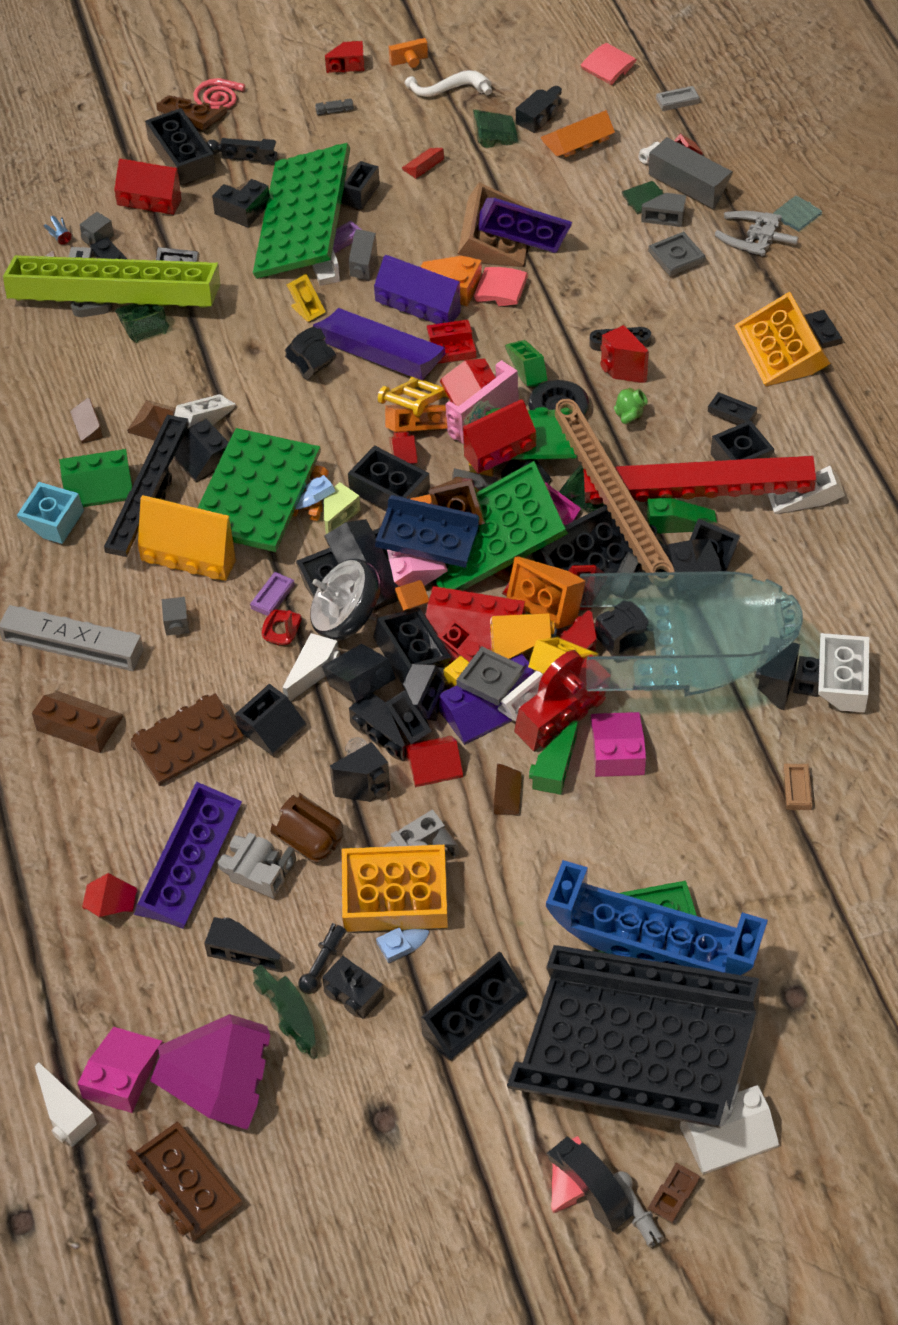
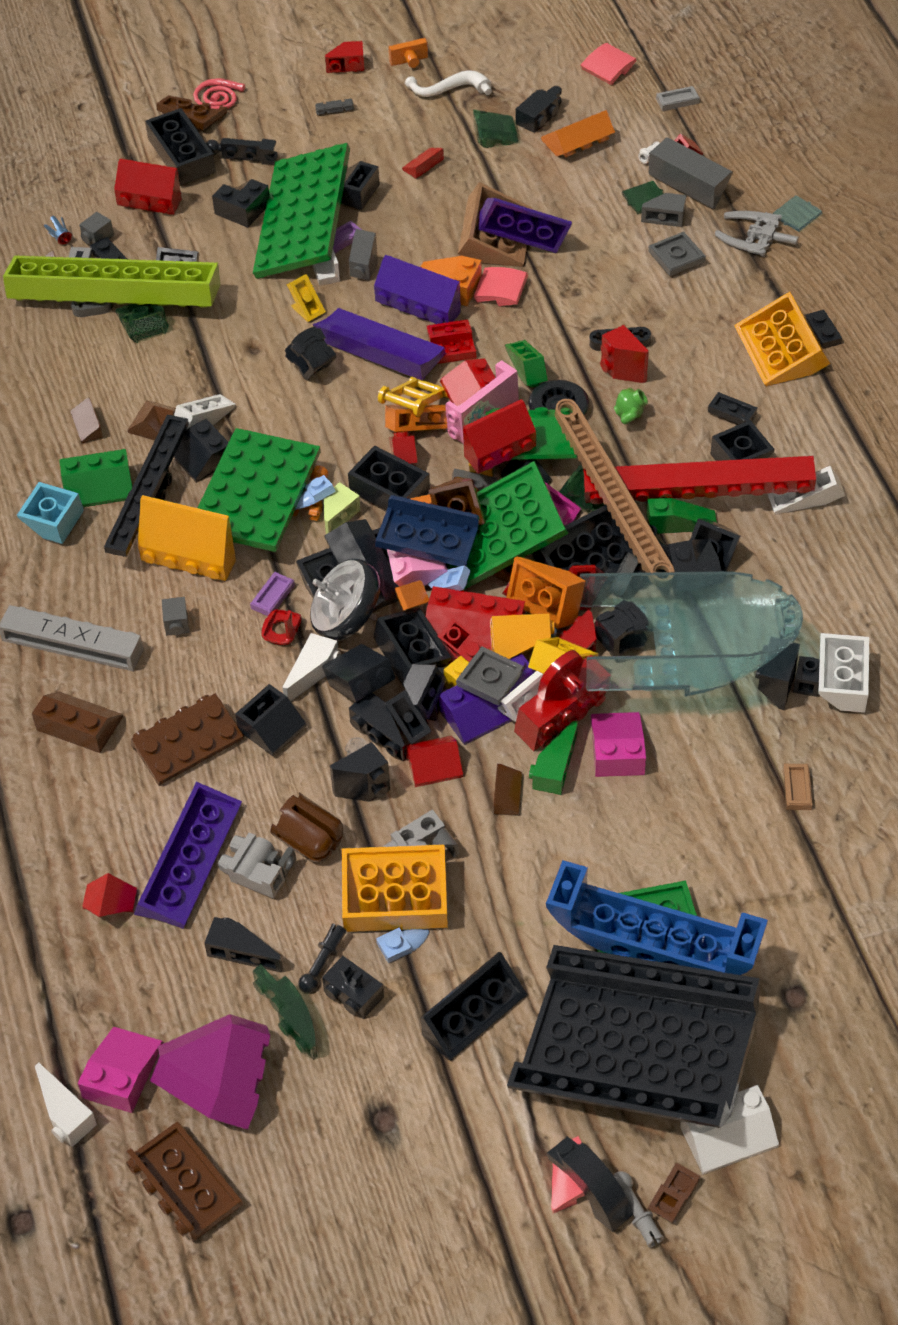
none -> light blue plate [428,565,470,591]

